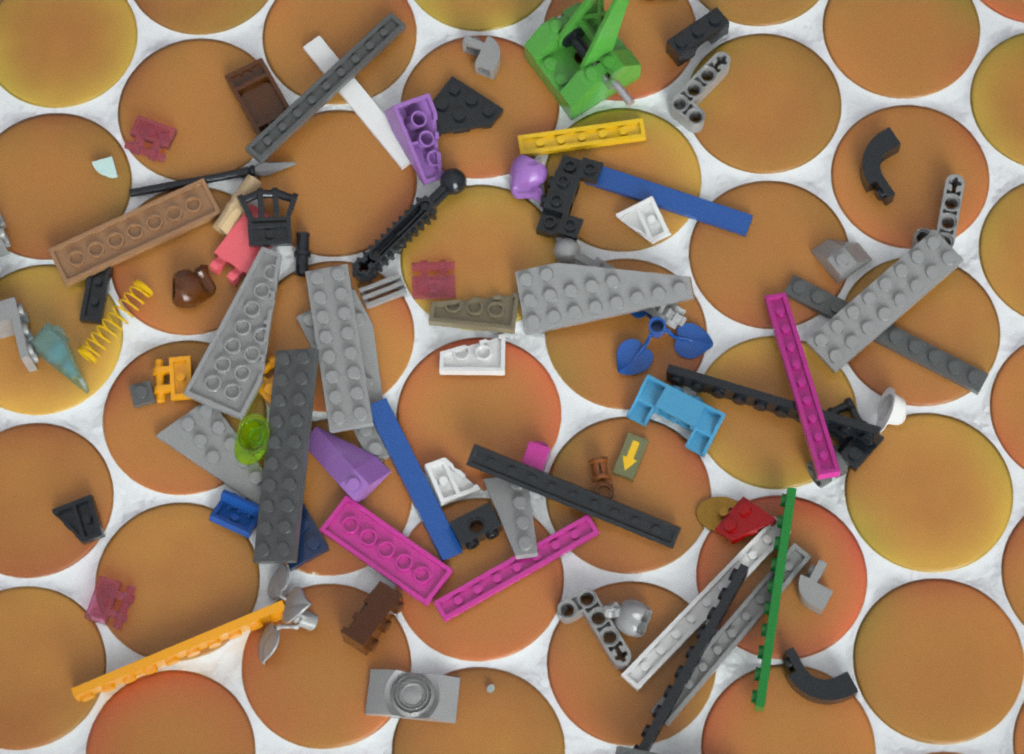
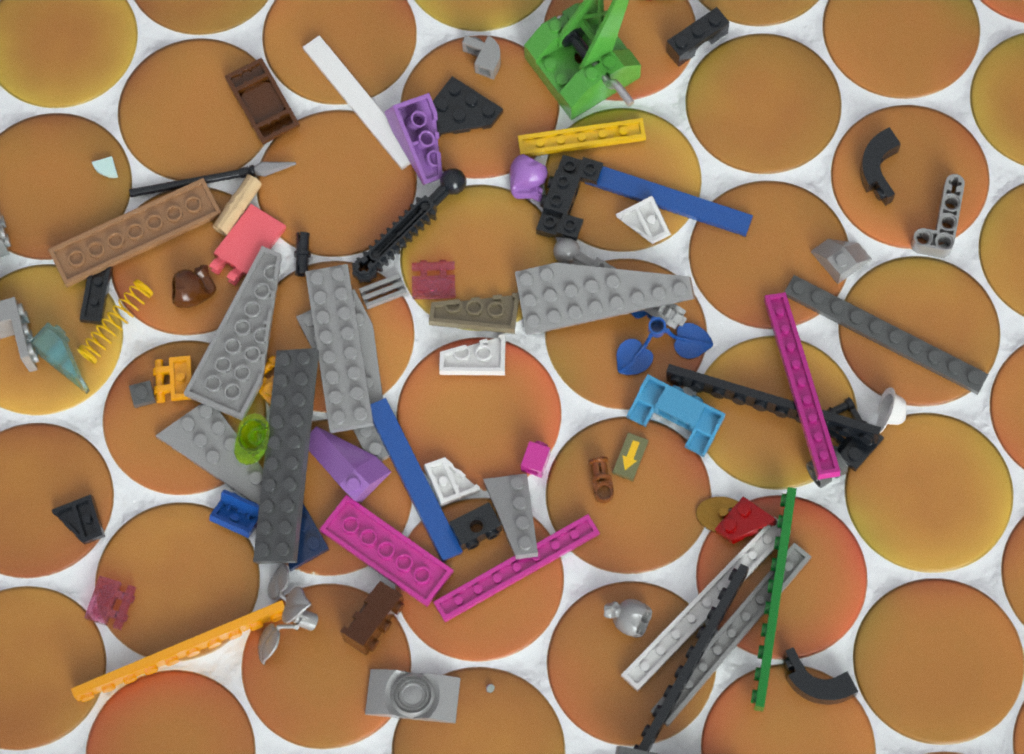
clear pink plate [124,115,178,162] -> none
black plate [237,188,299,247] -> none
dark grey plate [245,12,406,164] -> none
black plate [466,444,681,549] -> none
light grey beam [557,588,631,670] -> none
light grey beam [670,52,731,133] -> none
light grey brick [797,559,833,616] -> none
light grey plate [805,230,964,374] -> none

